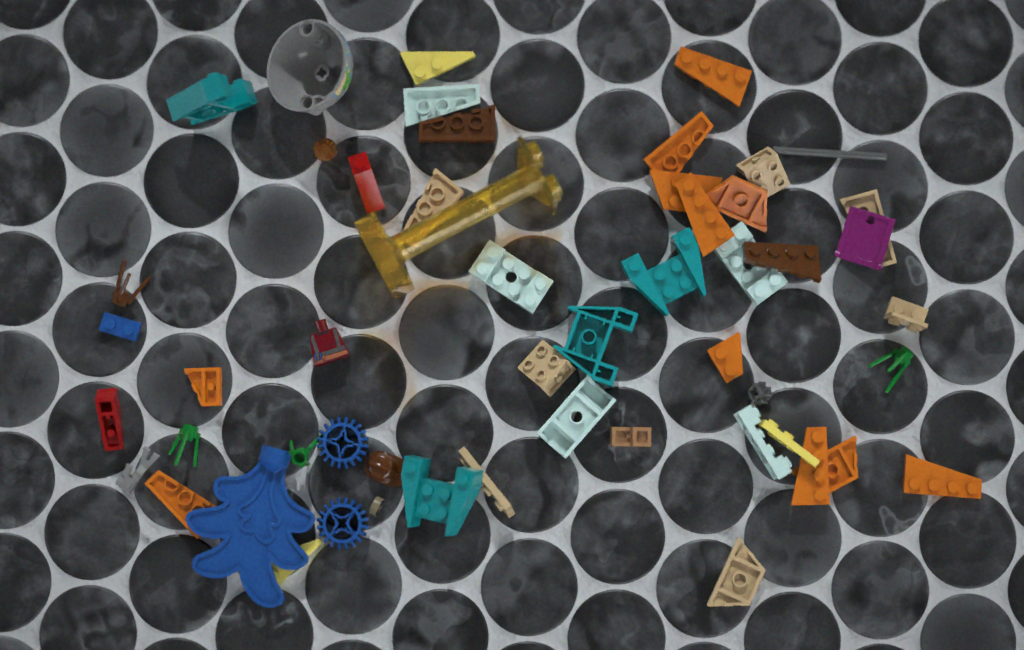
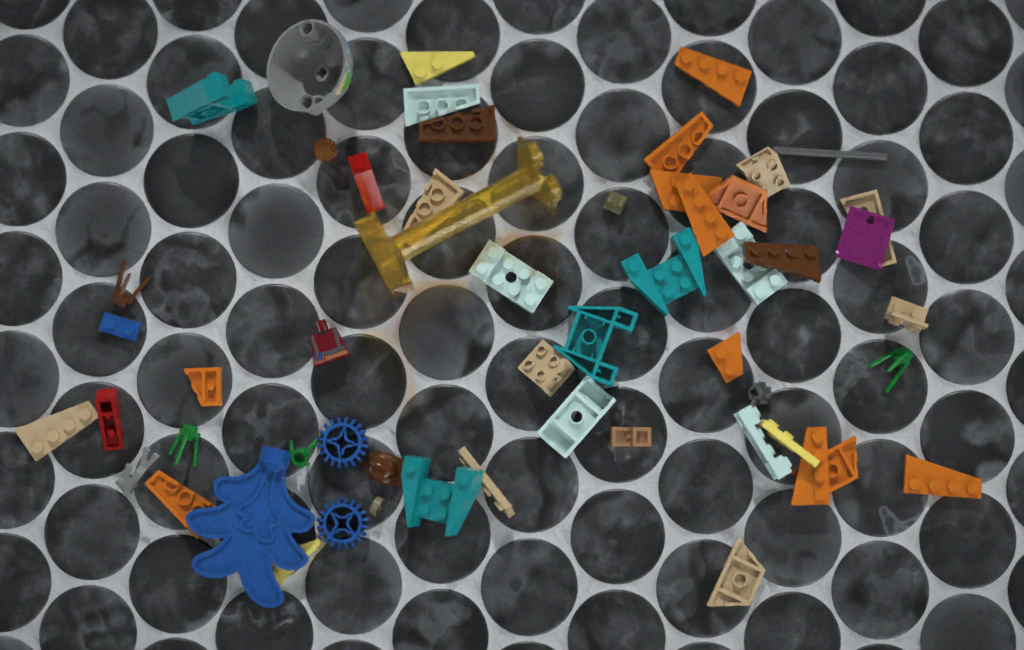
none -> tan wing [14,401,98,461]
none -> olive tile [602,190,627,216]

